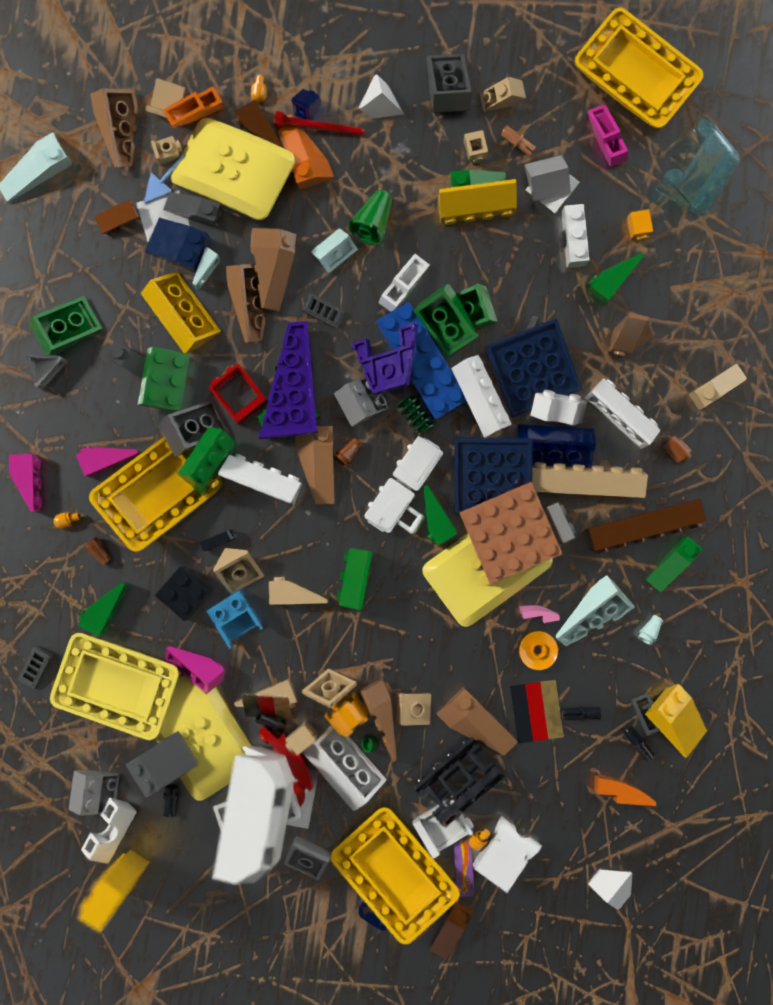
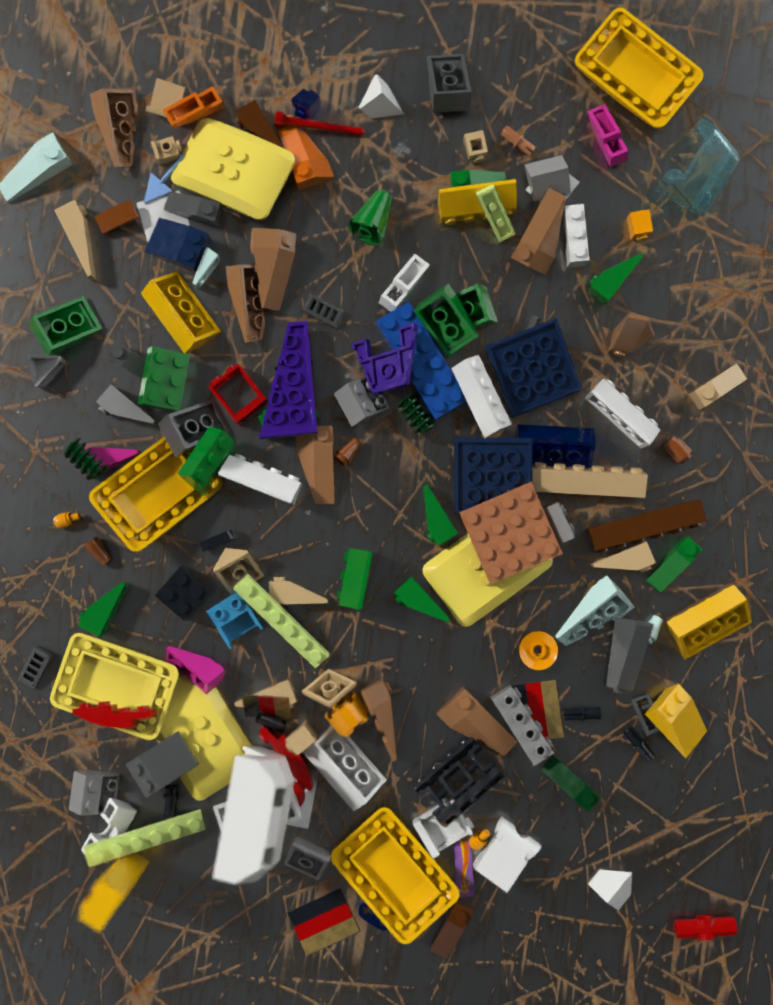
dark pink slope [9,454,42,512] -> none
light orange cylinder [251,75,267,103] -> none
light aqua panel [311,229,358,273] -> none
green hinge [362,736,379,752] -> none
white piece [364,436,443,534] -> none
tan piece [394,692,431,725] -> none
tan slope [480,77,526,112] -> none
bright pink slope [519,605,560,623] -> none
white brick [531,390,587,425] -> none
orange slope [594,775,656,806] -> none
none -> tan slope [54,200,96,281]
none -> dark green piece [64,438,108,480]
none -> red slope [72,701,157,728]
none -> yellowish green plate [83,809,206,867]
none -> light grey slope [96,384,158,426]
none -> yellowish green plate [233,574,330,668]
none -> sticker [288,889,359,956]
none -> green slope [394,577,450,622]
none -> yellowish green tile [476,184,516,243]
none -> light grey brick [490,685,554,766]
none -> medium nougat wedge [512,188,566,275]
none -> dark green slope [541,755,601,813]
none -> tan slope [590,542,656,572]
none -> dark grey slope [606,617,654,694]
none -> yellow slope [667,585,752,660]
none -> red piece [674,915,737,940]

